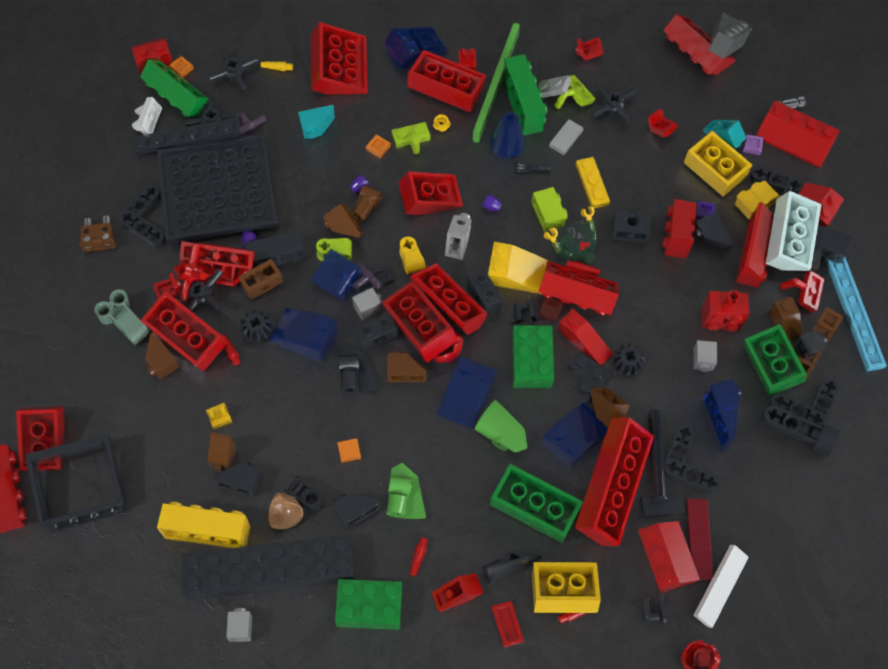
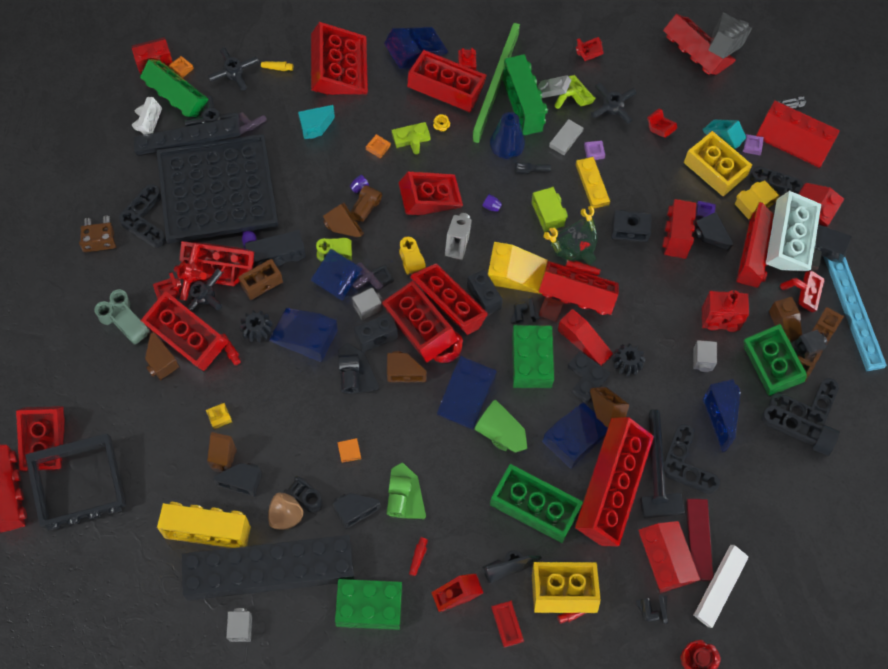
none -> medium lavender tile [584,141,605,160]

